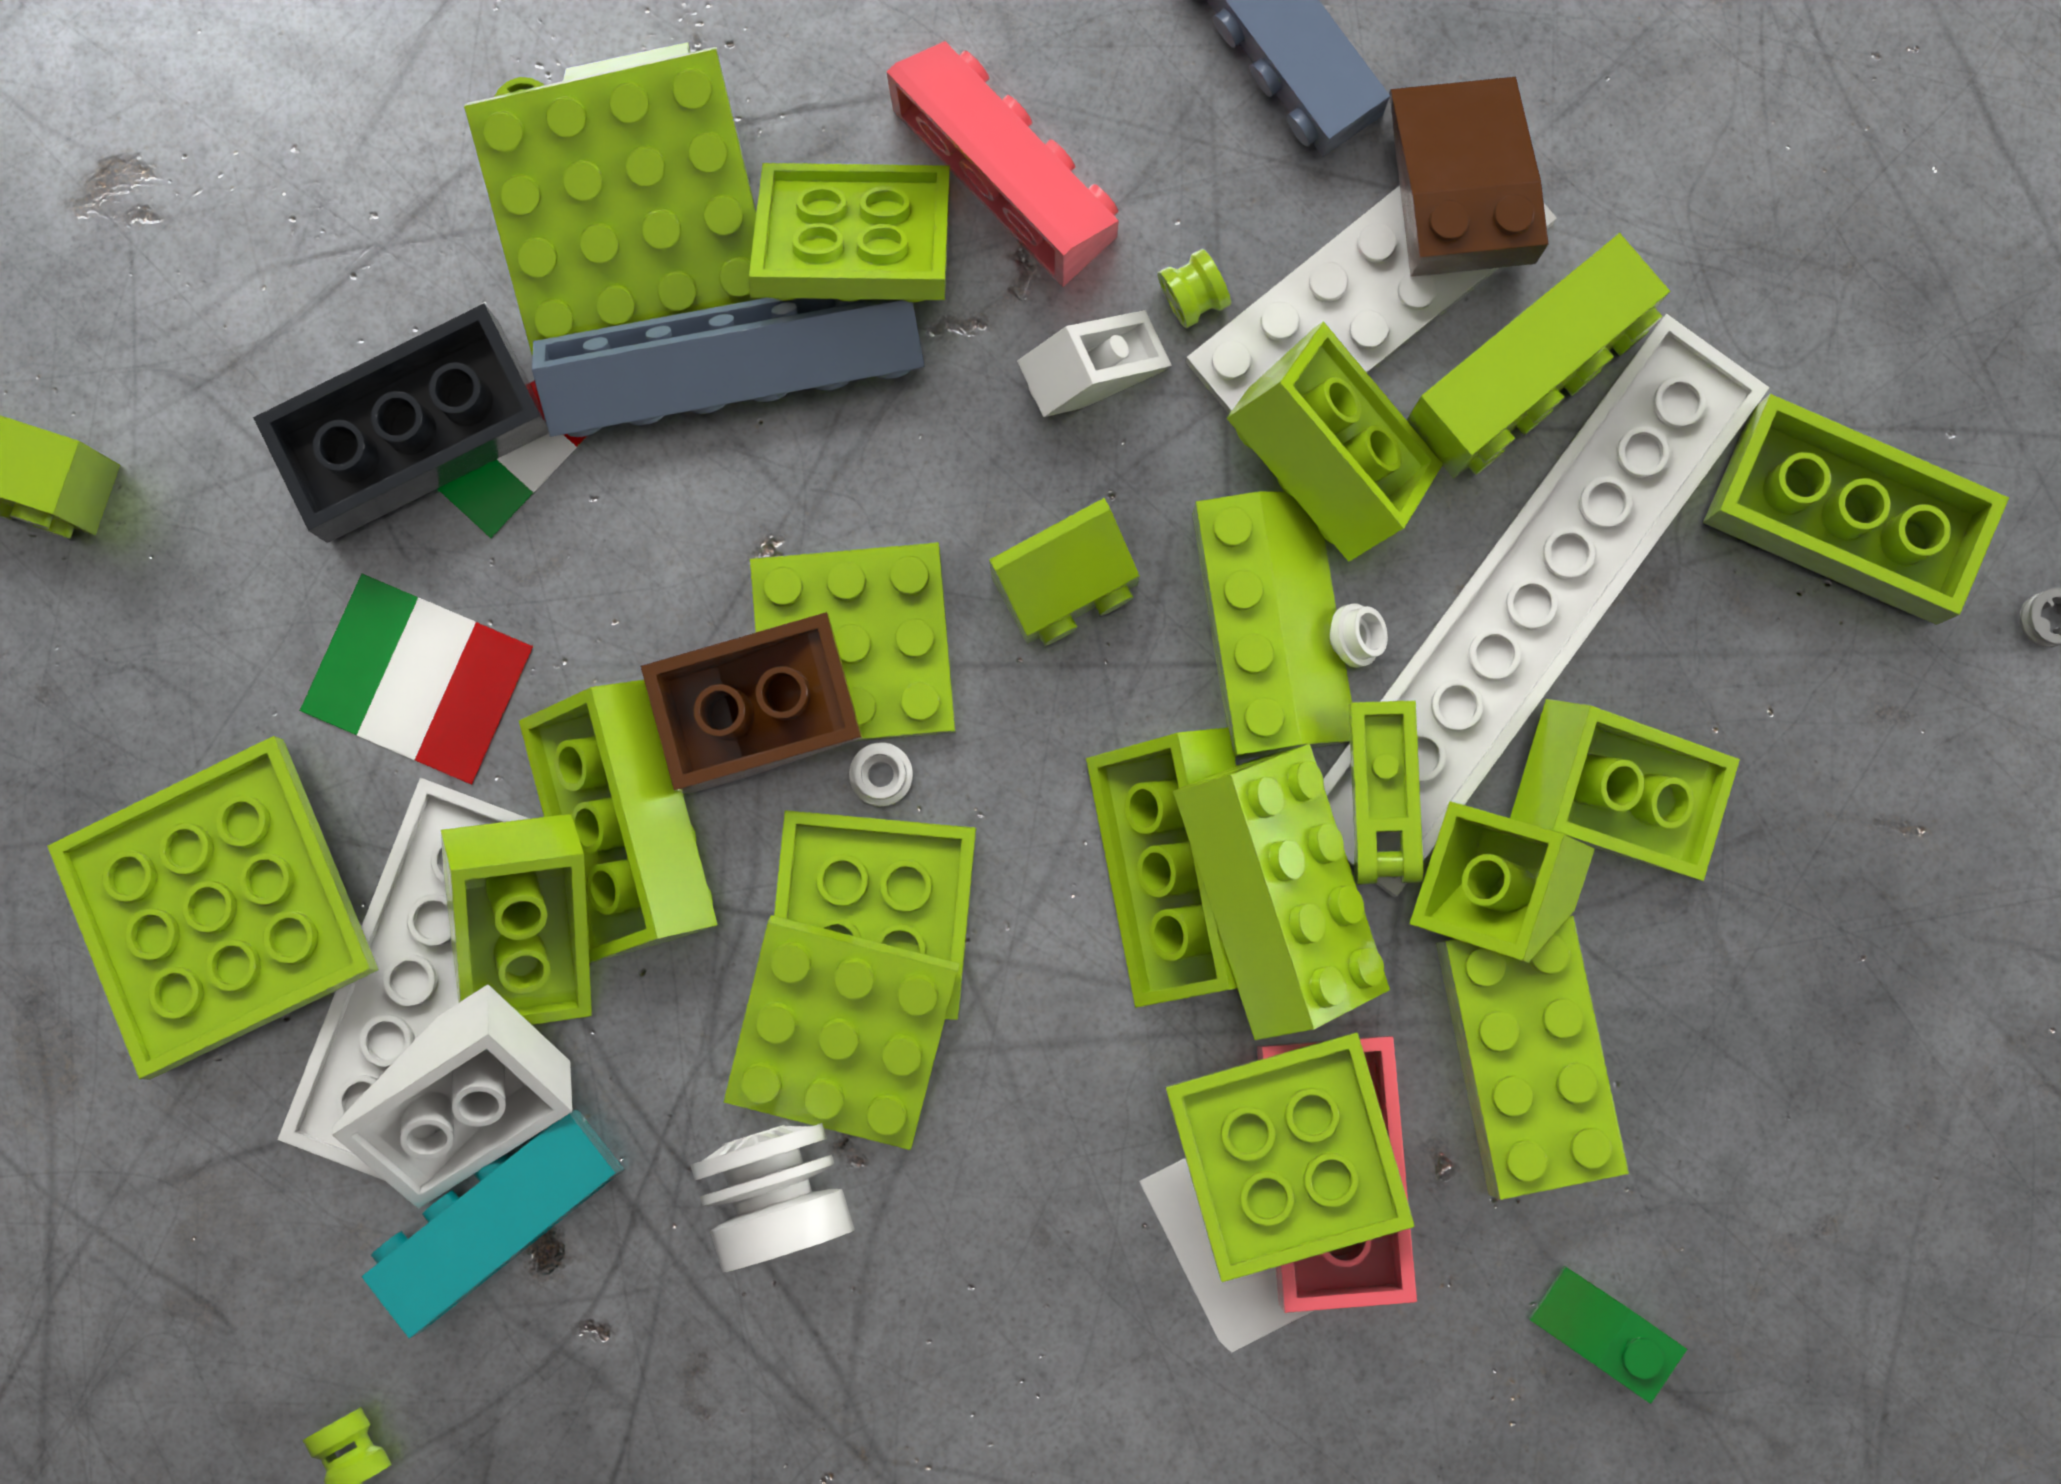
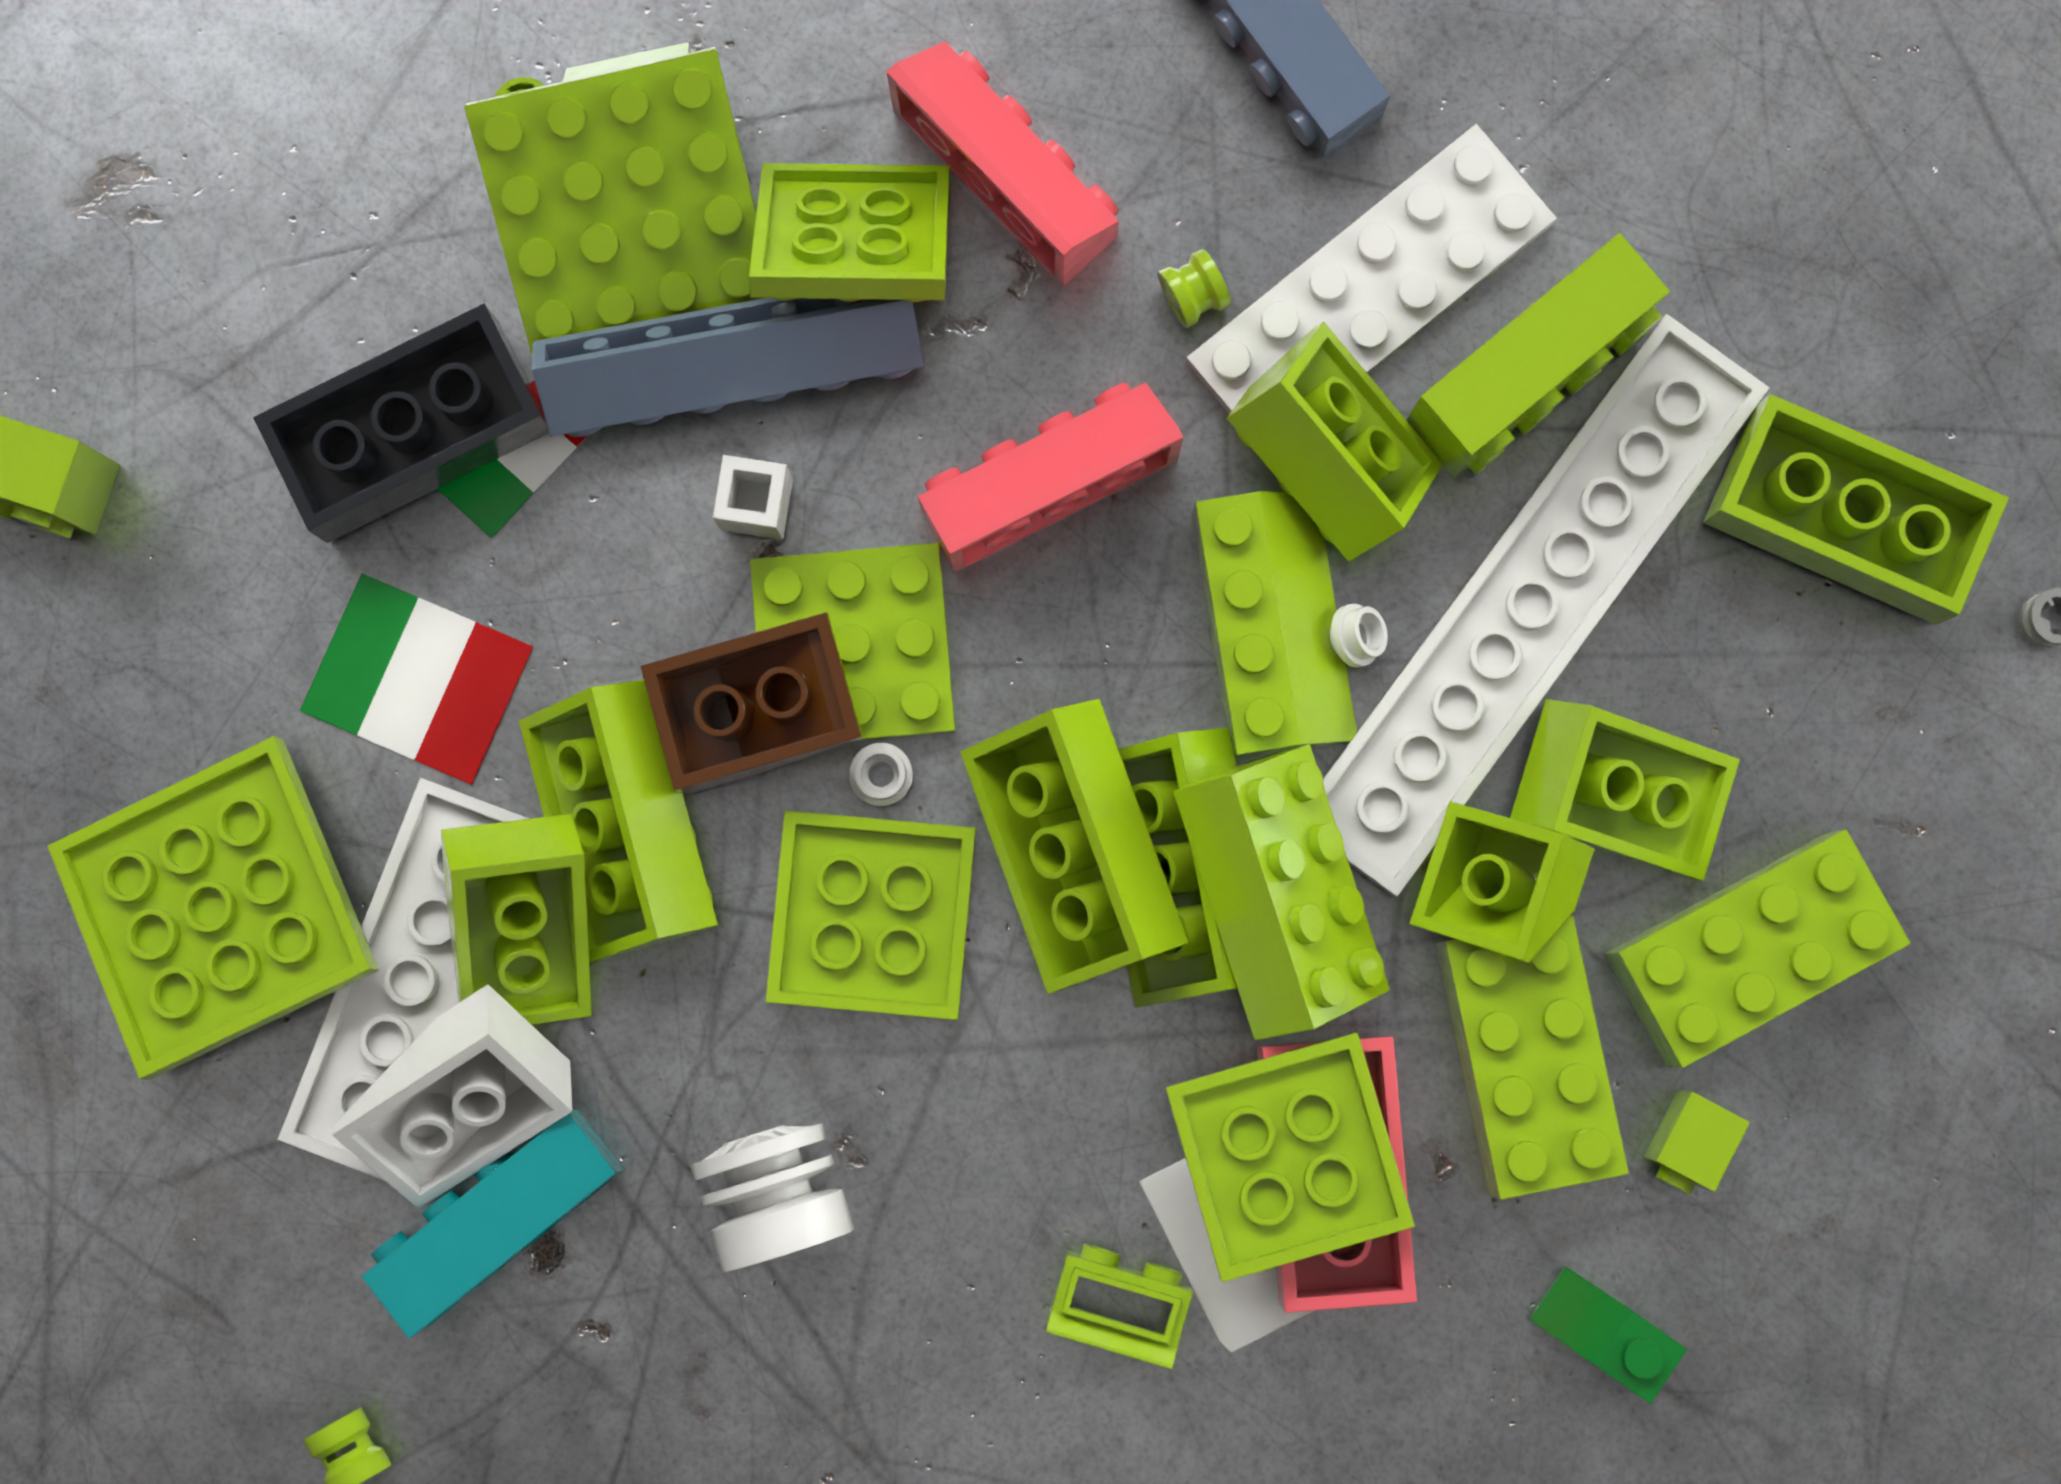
lime plate [723,915,959,1150] -> none
lime slope [989,498,1140,646] -> none
white slope [1017,310,1172,417] -> none
lime plate [1348,700,1423,885] -> none
reddish brown slope [1389,76,1549,277] -> none
none -> white brick [713,455,793,540]
none -> coral slope [917,382,1183,573]
none -> lime brick [960,699,1189,994]
none -> lime window [1046,1244,1193,1369]
none -> lime brick [1604,829,1911,1068]
none -> lime brick [1643,1090,1750,1196]

